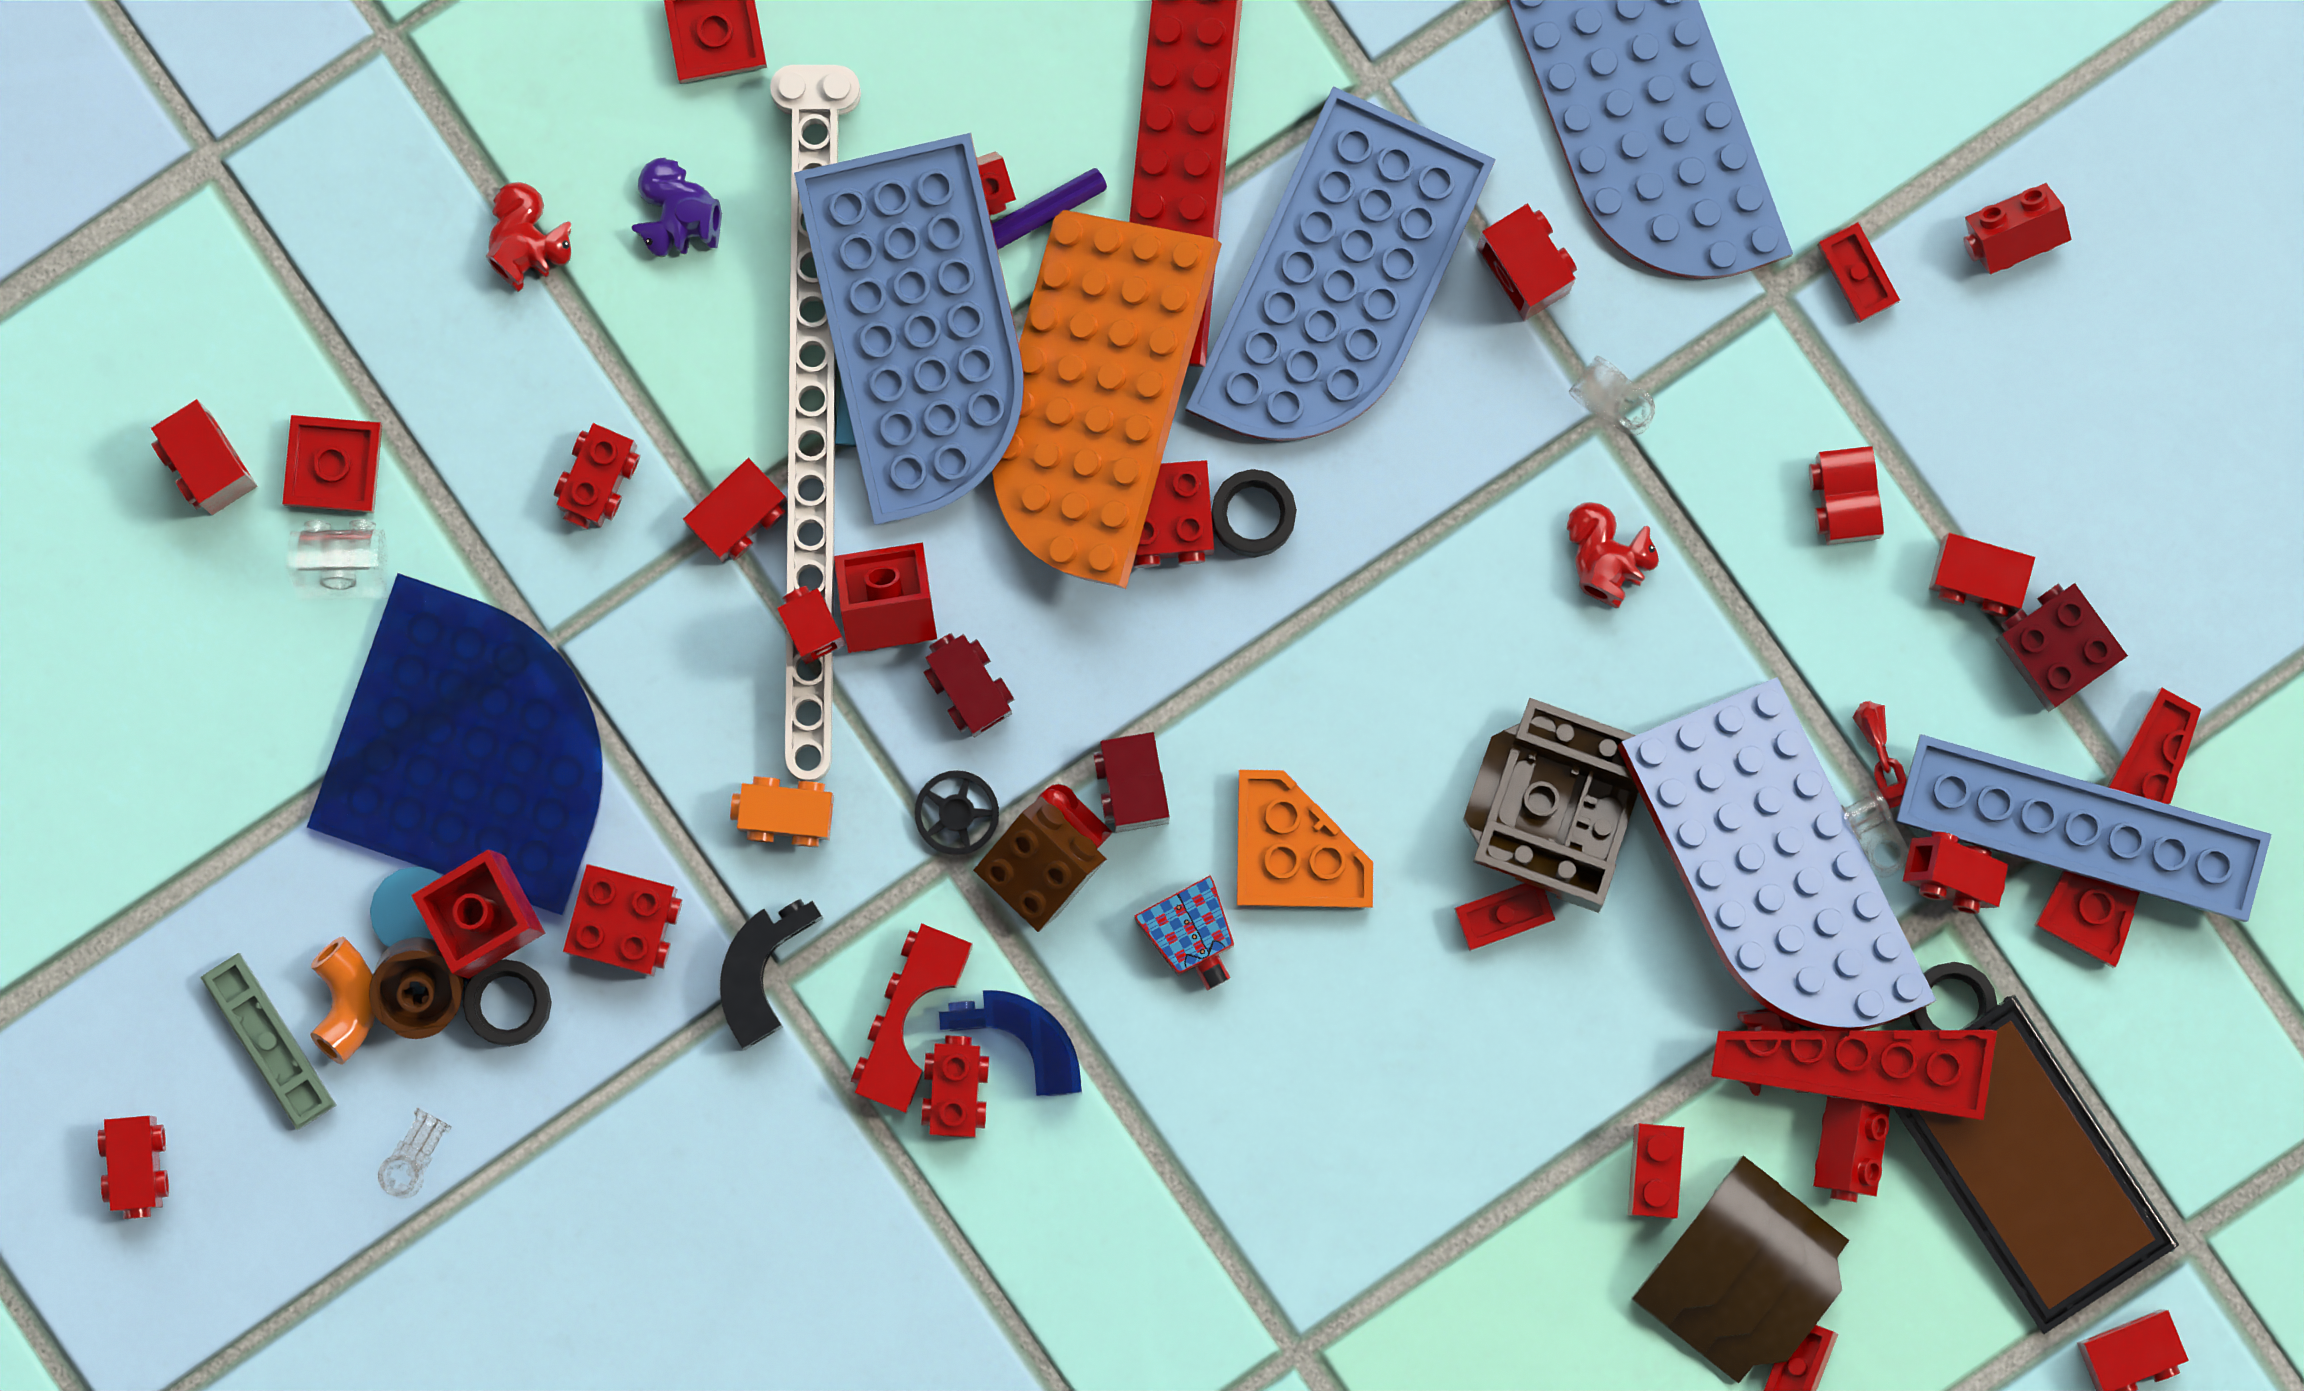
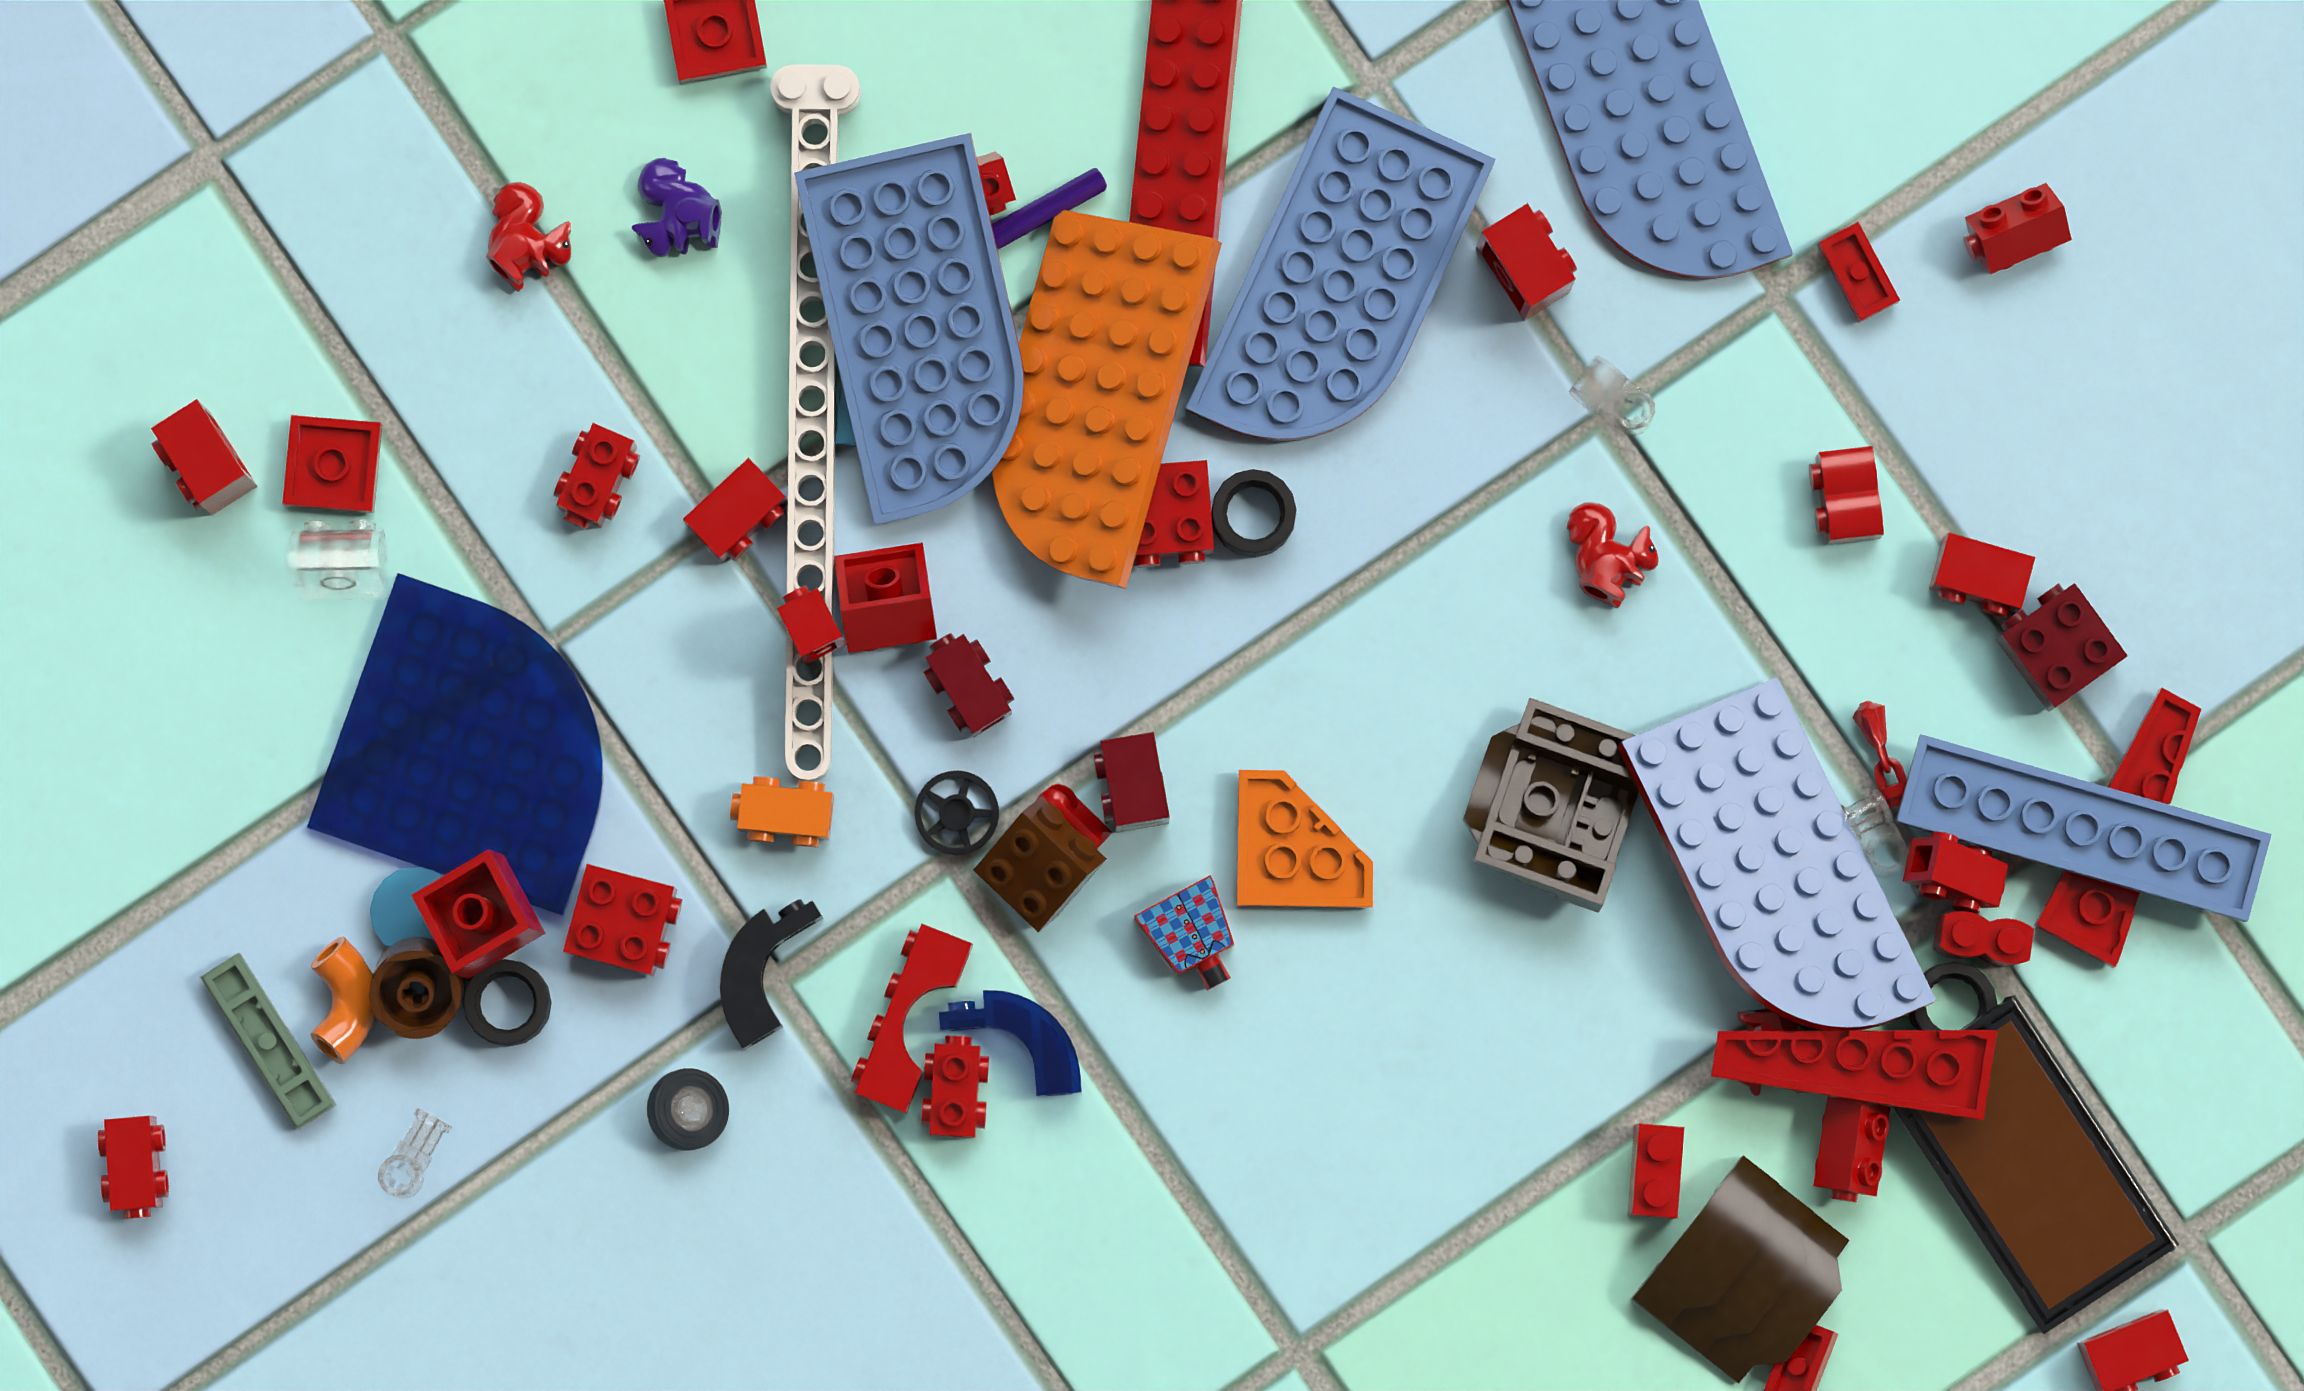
red plate [1454,883,1555,951] -> none
none -> black wheel [647,1068,729,1151]
none -> red brick [1933,911,2034,967]

